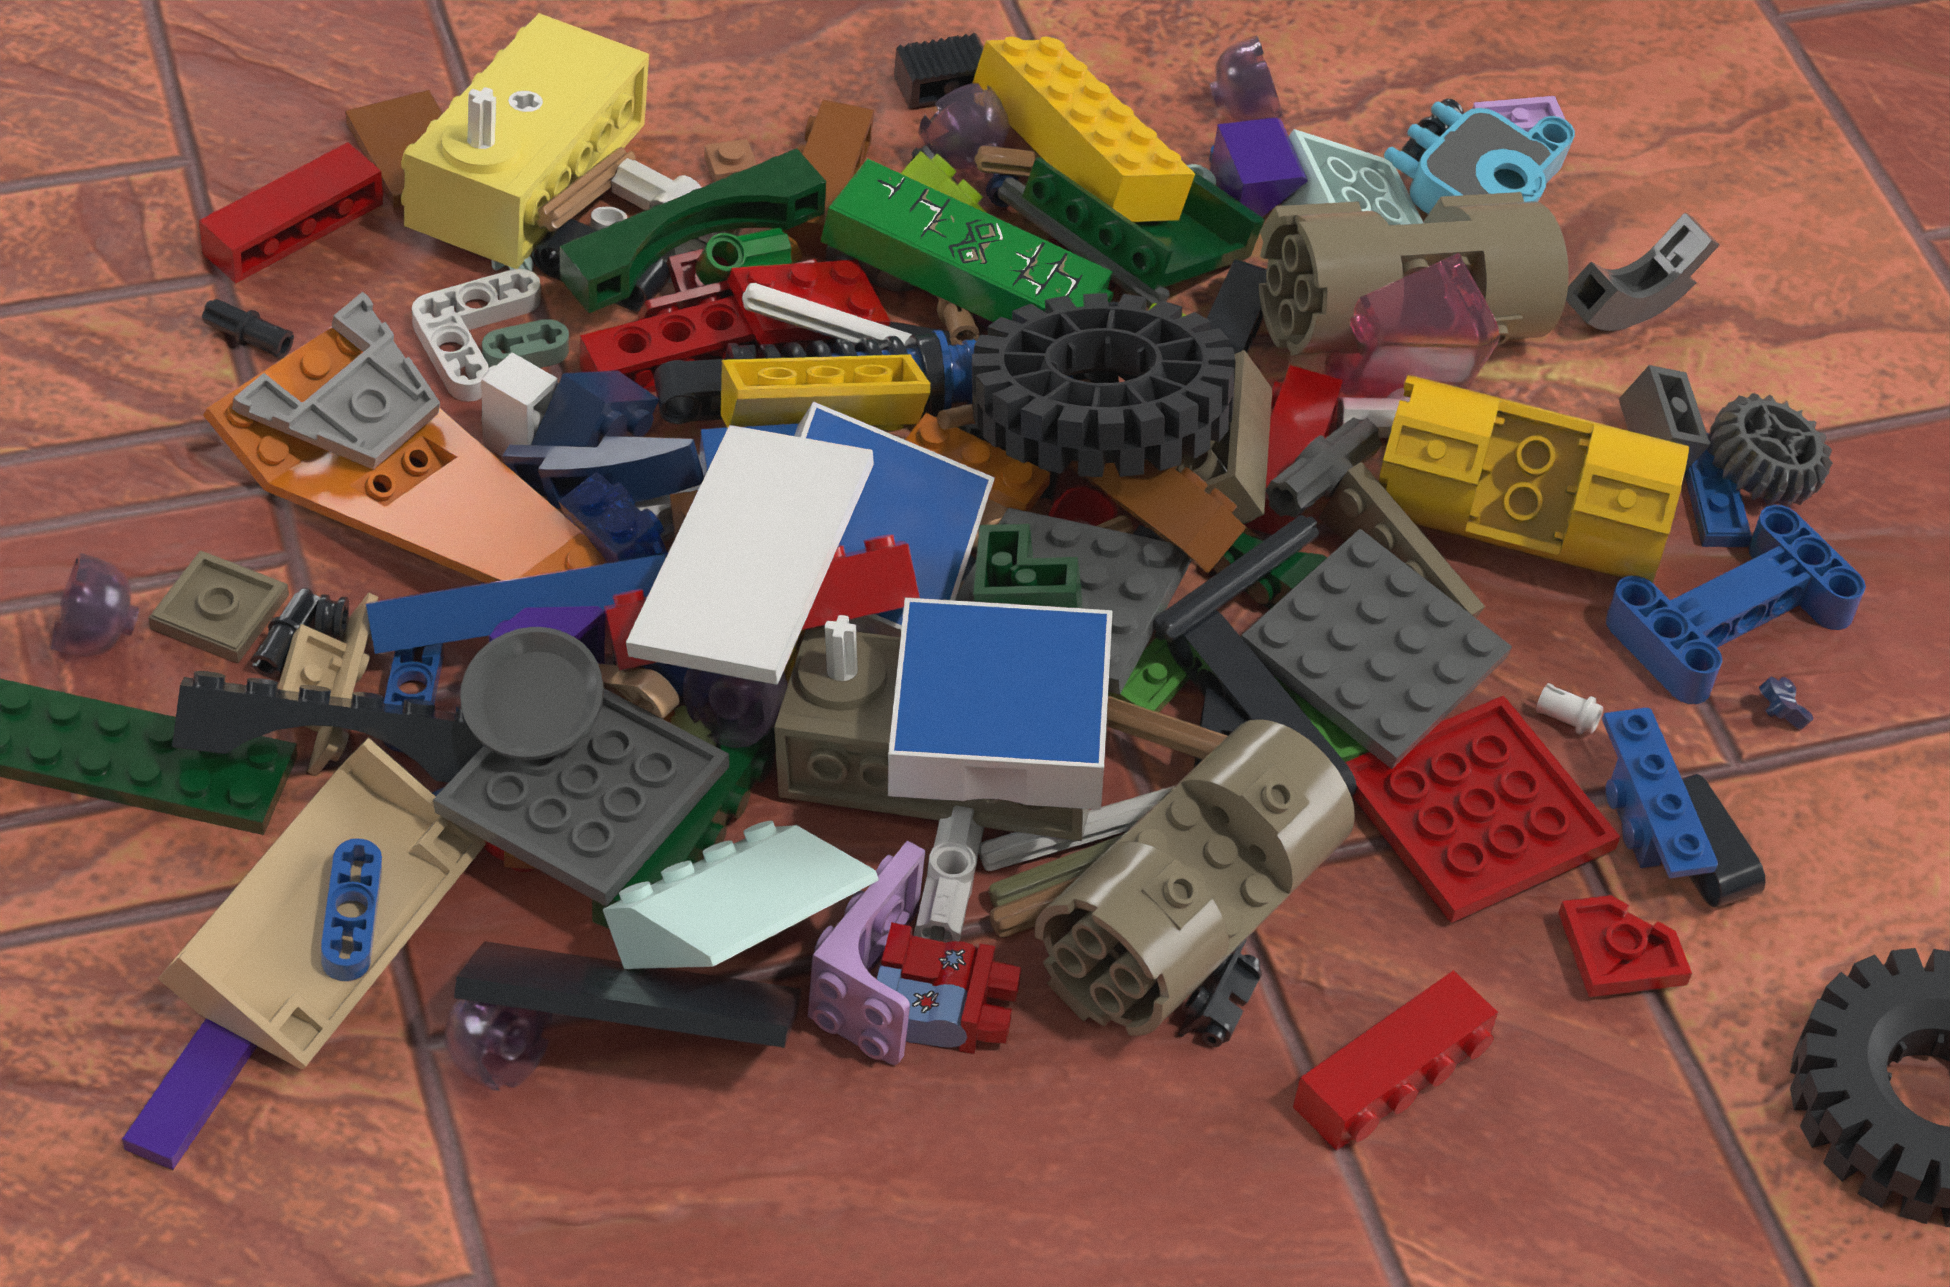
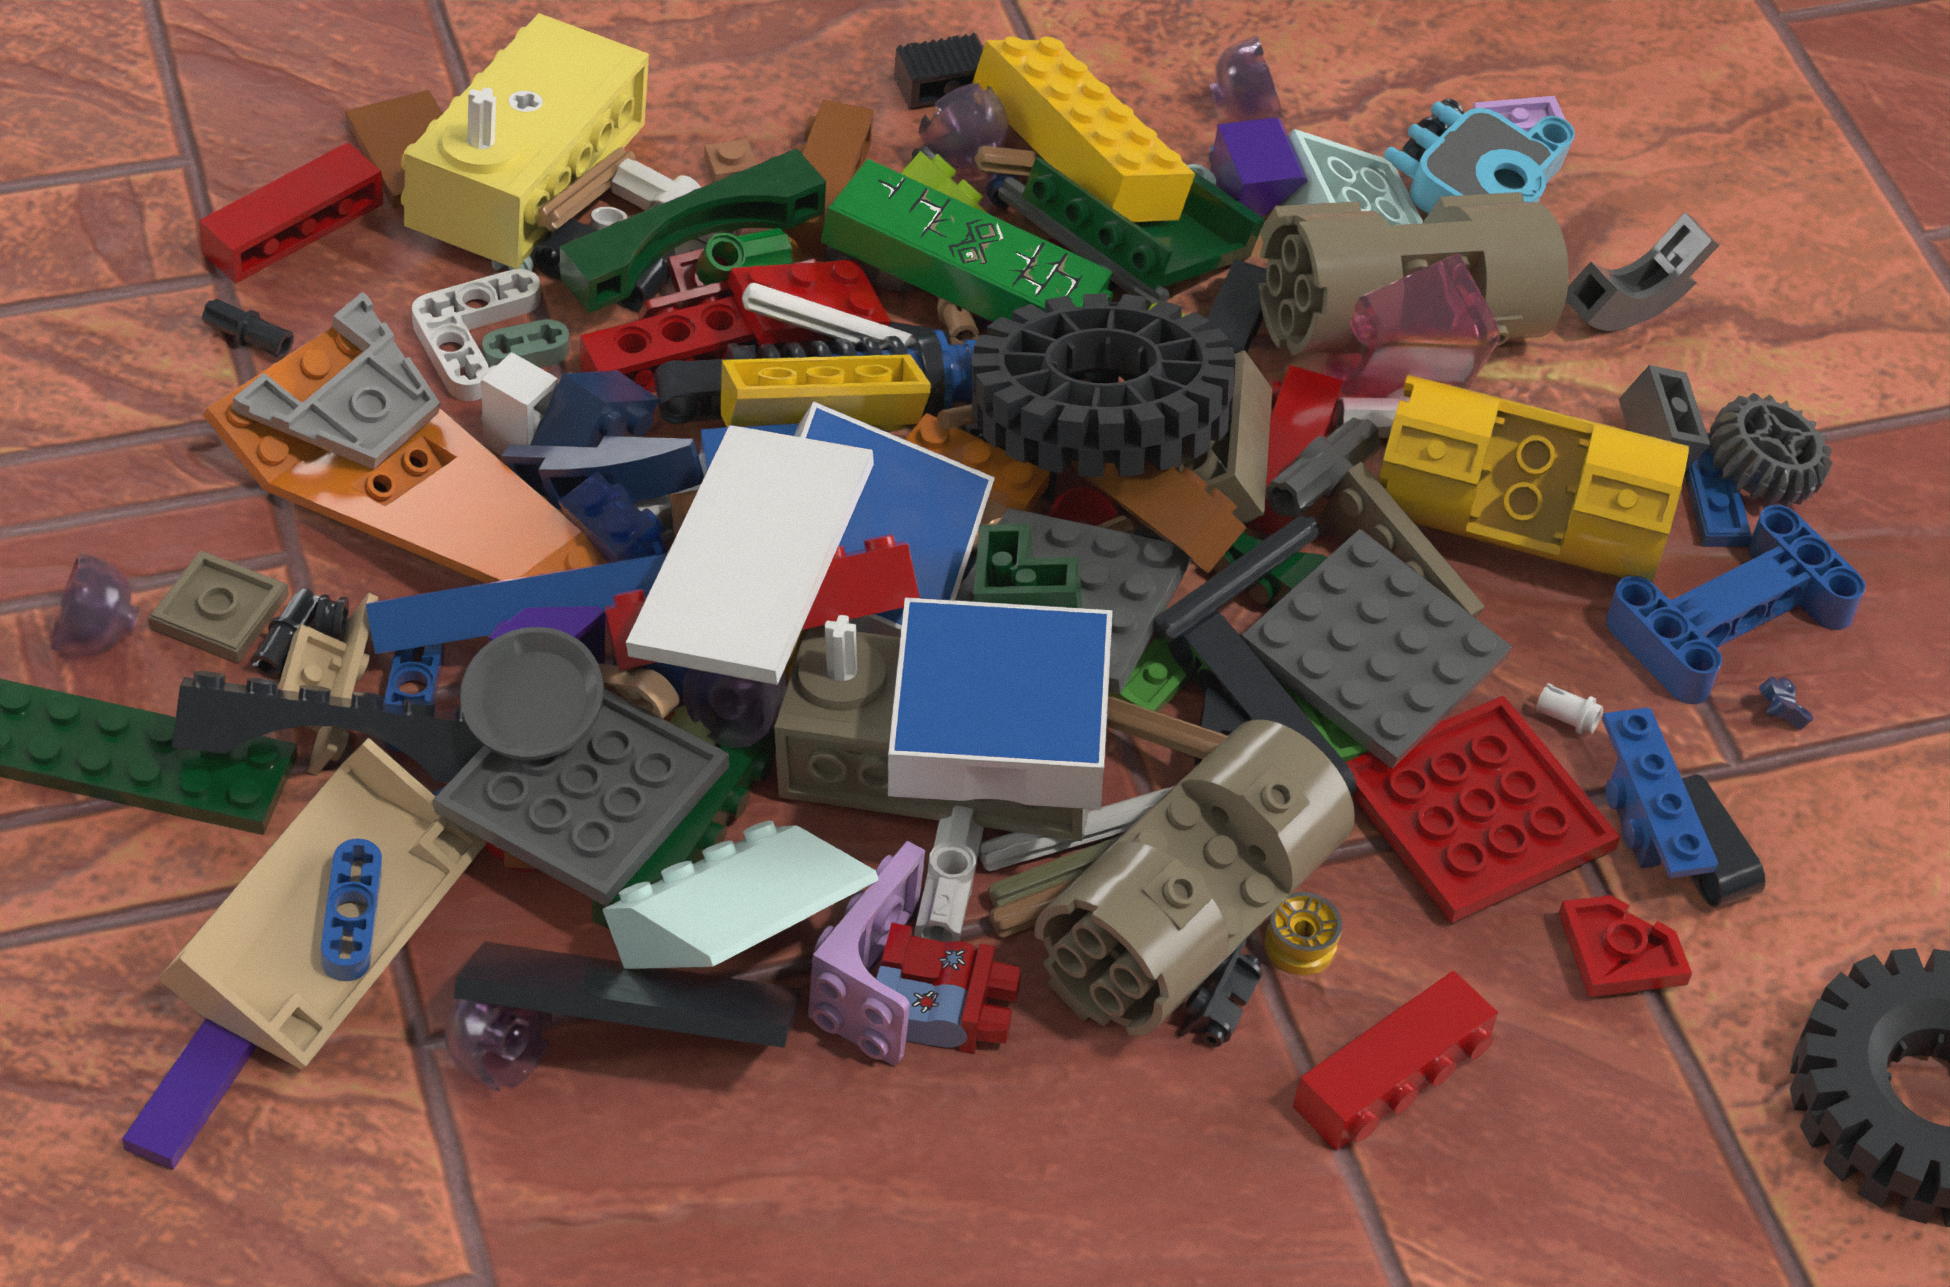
none -> yellow wheel [1264,891,1342,976]

